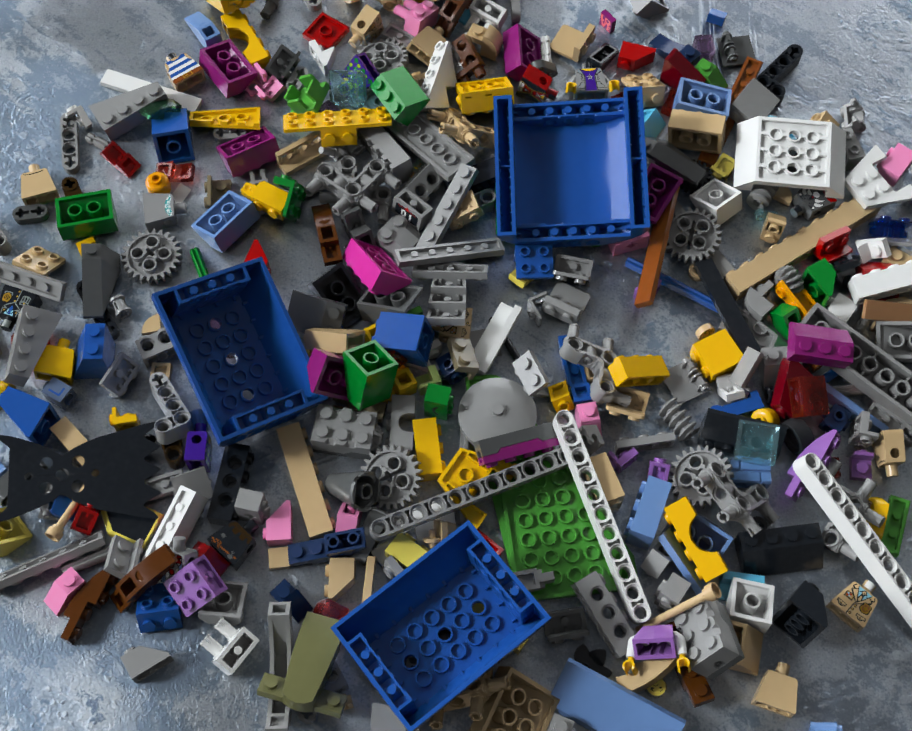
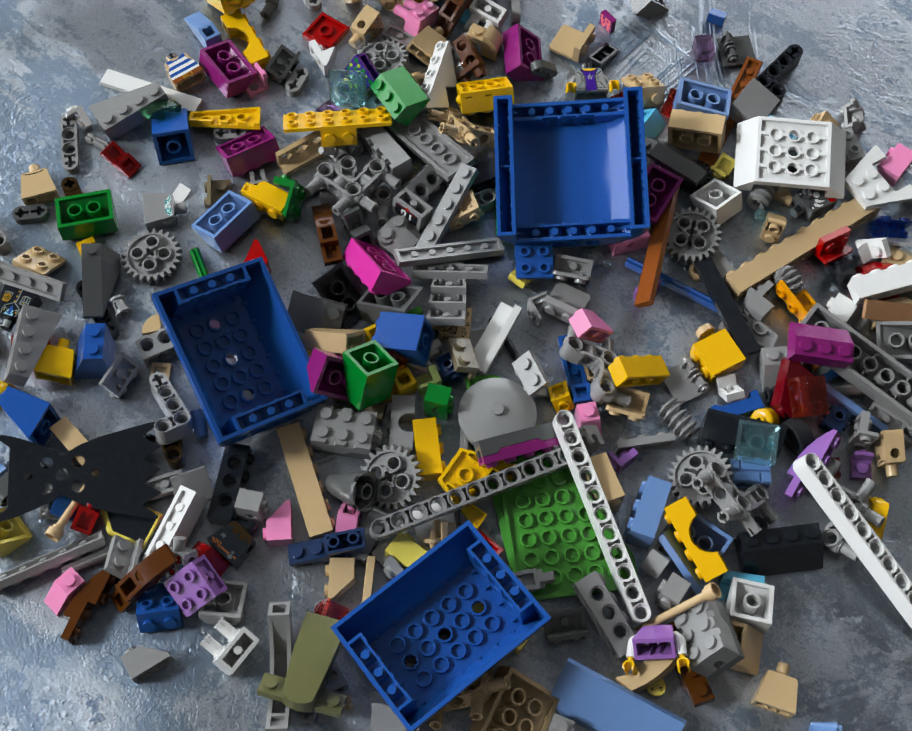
sand blue brick [41,376,77,410] -> none
yellow bracket [109,407,141,432] -> none
light orange head [145,172,171,193] -> none
clear red slope [155,161,195,182] -> none
dark purple torso [184,423,212,473] -> none
bright pink bracket [254,75,286,103] -> none
tan tile [268,546,291,571] -> none
dark blue slope [270,579,313,624] -> none
bright green panel [284,74,330,114] -> none
torso [515,64,559,103] -> none
white axle [540,35,552,63] -> none
black plate [574,644,612,678] -> none
red slope [617,41,656,71] -> none
medium lavender bracket [646,457,671,481] -> none
dark blue slope [648,33,701,66] -> none
dark red slope [660,48,706,91] -> none
bright green slope [695,58,728,88] -> none
light grey hinge [729,347,769,392] -> none
green slope [769,303,802,342] -> none
black slope [772,580,828,648] -> none
green slope [801,258,836,308] -> none
tan torso [825,580,878,633] -> none
bright green tile [881,495,911,558] -> none
none -> bright pink slope [569,308,614,344]

